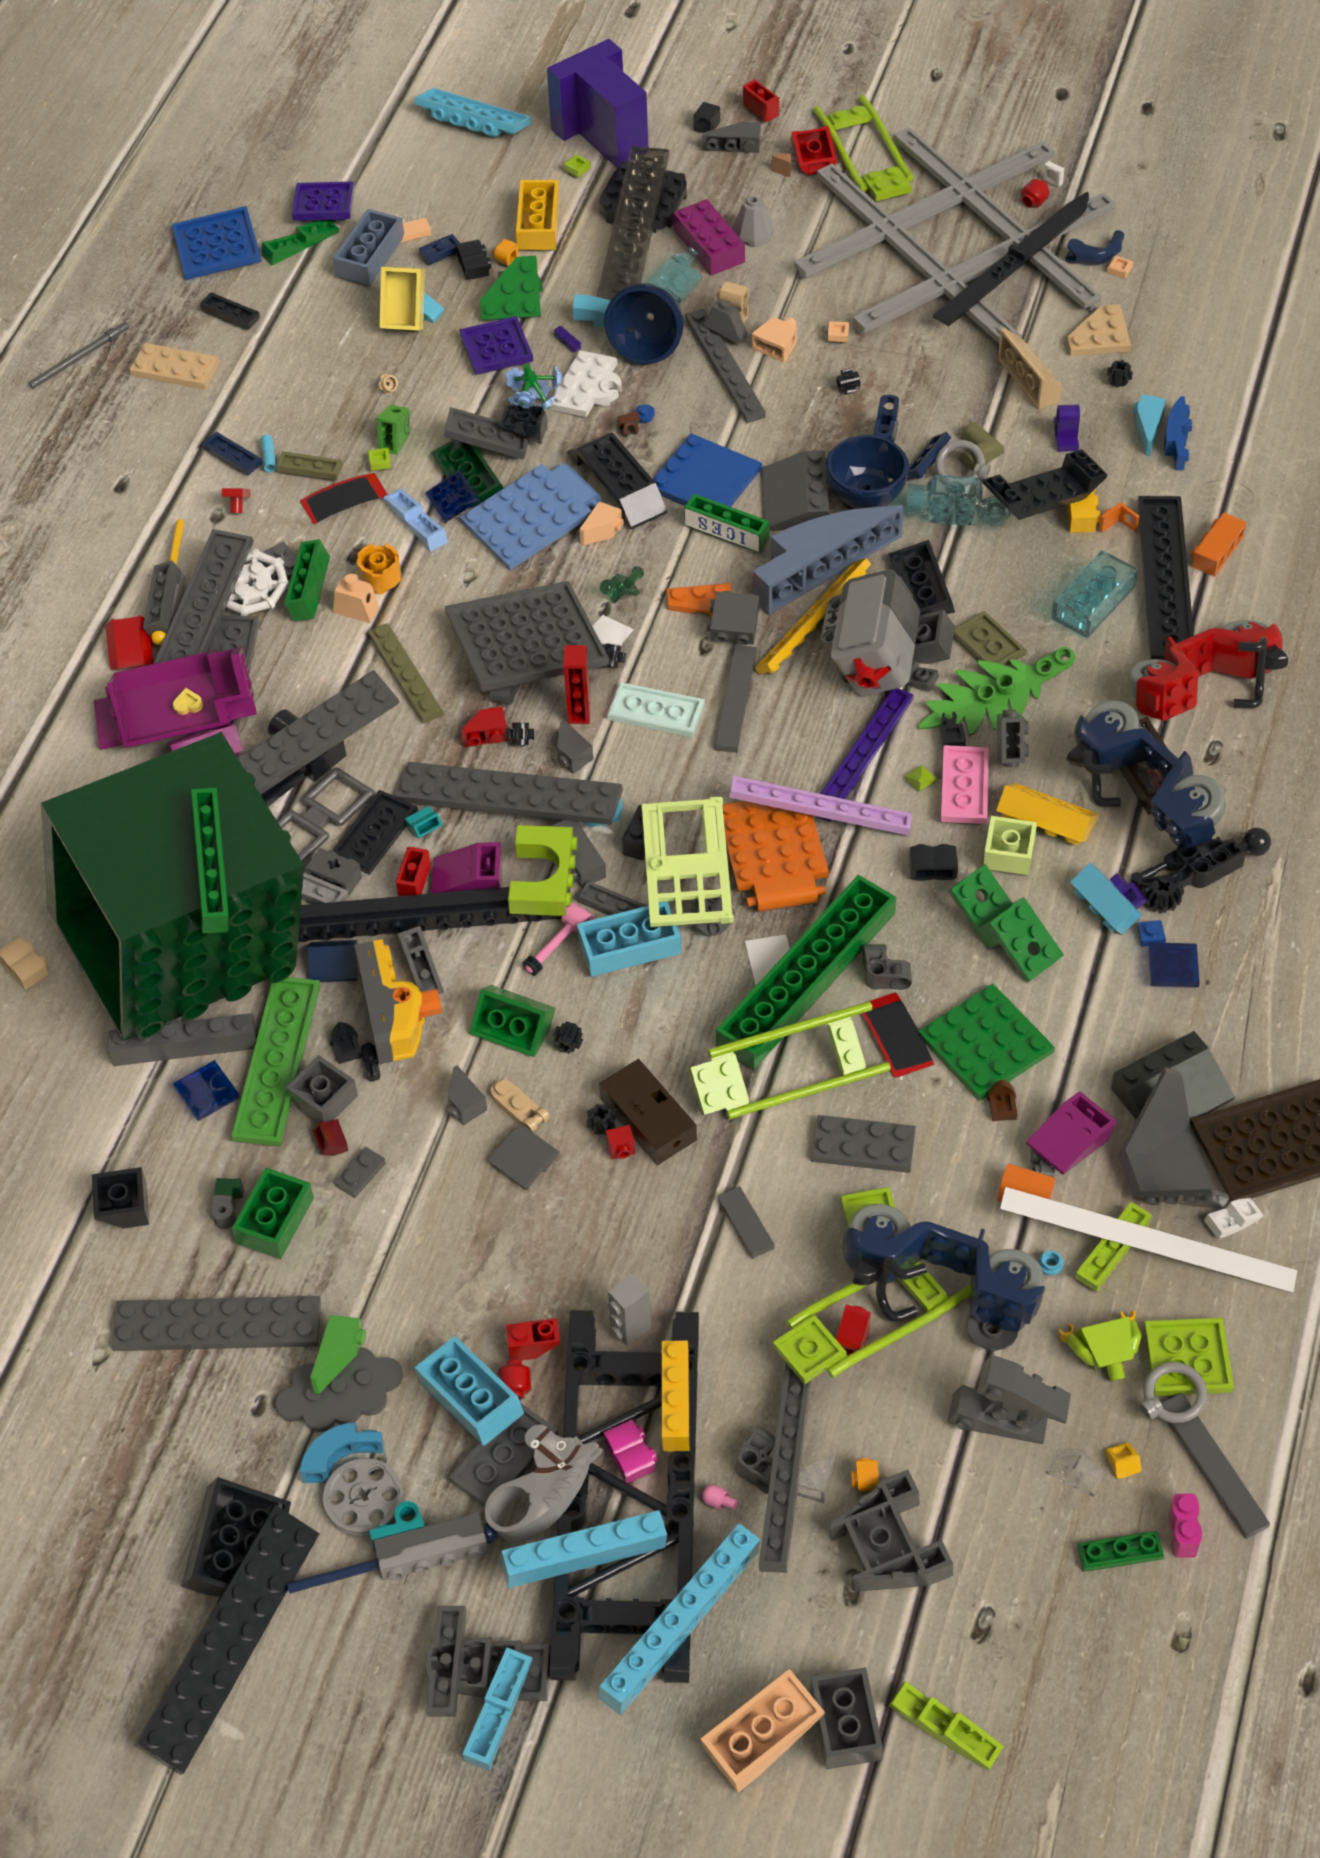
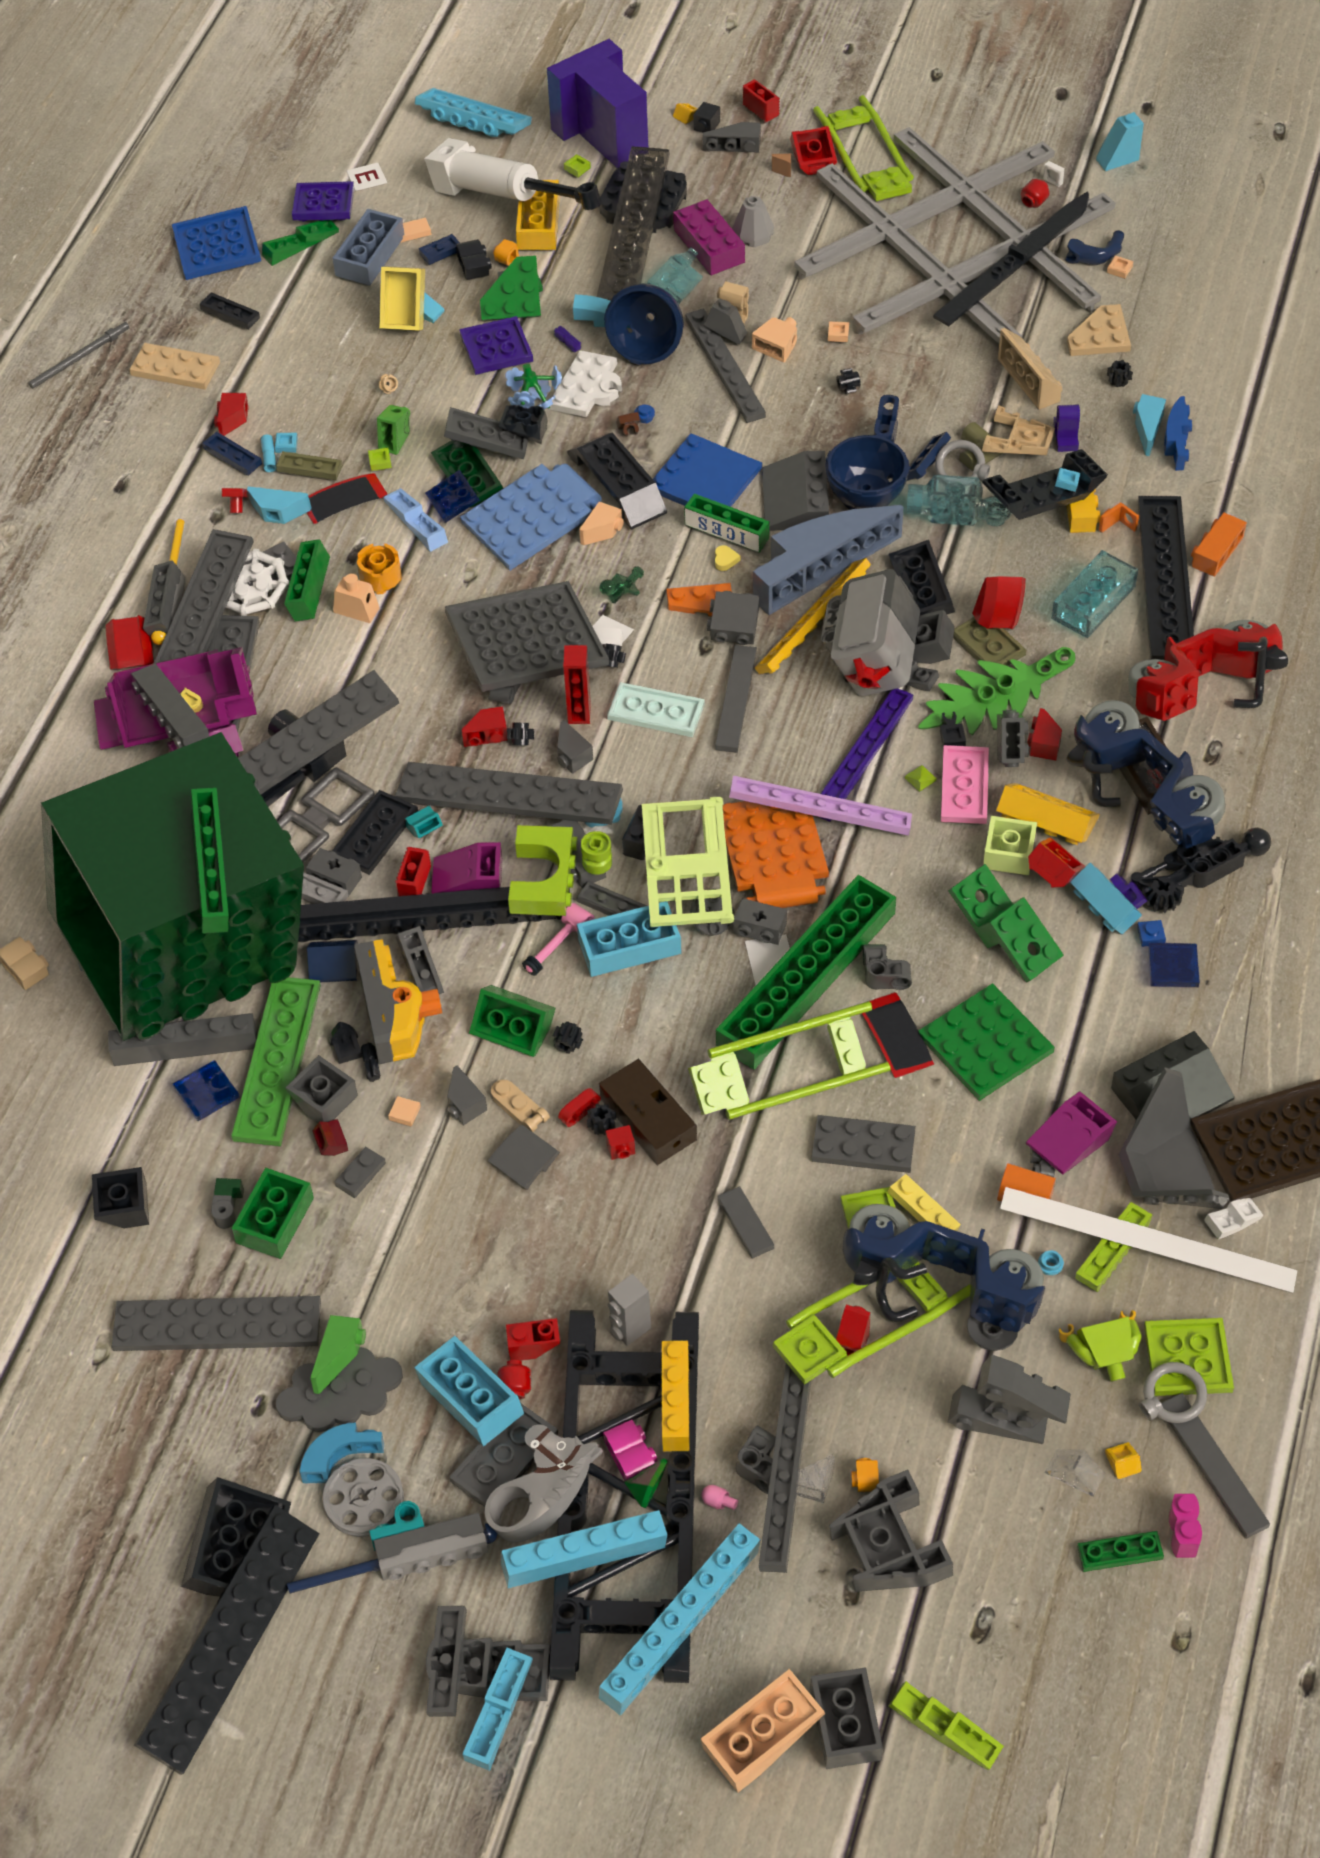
olive plate [368,623,443,724] -> none
black brick [909,844,958,881] -> none
reddish brown tile [986,1079,1018,1121] -> none
none -> dark grey brick [131,663,210,749]
none -> red slope [214,393,249,436]
none -> medium azure slope [247,486,311,524]
none -> medium azure tile [275,433,298,453]
none -> white sticker [346,163,387,191]
none -> light nougat tile [388,1096,421,1127]
none -> white piece [424,138,601,210]
none -> red beam [558,1088,601,1127]
none -> lime wheel [581,831,612,875]
none -> green slope [624,1458,668,1509]
none -> yellow slope [673,103,698,124]
none -> light yellow tile [715,545,741,571]
none -> dark grey brick [734,898,787,945]
none -> light yellow plate [887,1174,961,1231]
none -> red slope [972,576,1026,629]
none -> tan wing [982,405,1055,455]
none -> red slope [1027,708,1062,761]
none -> red slope [1028,837,1086,888]
none -> medium azure tile [1055,468,1080,492]
none -> medium azure slope [1096,112,1144,171]

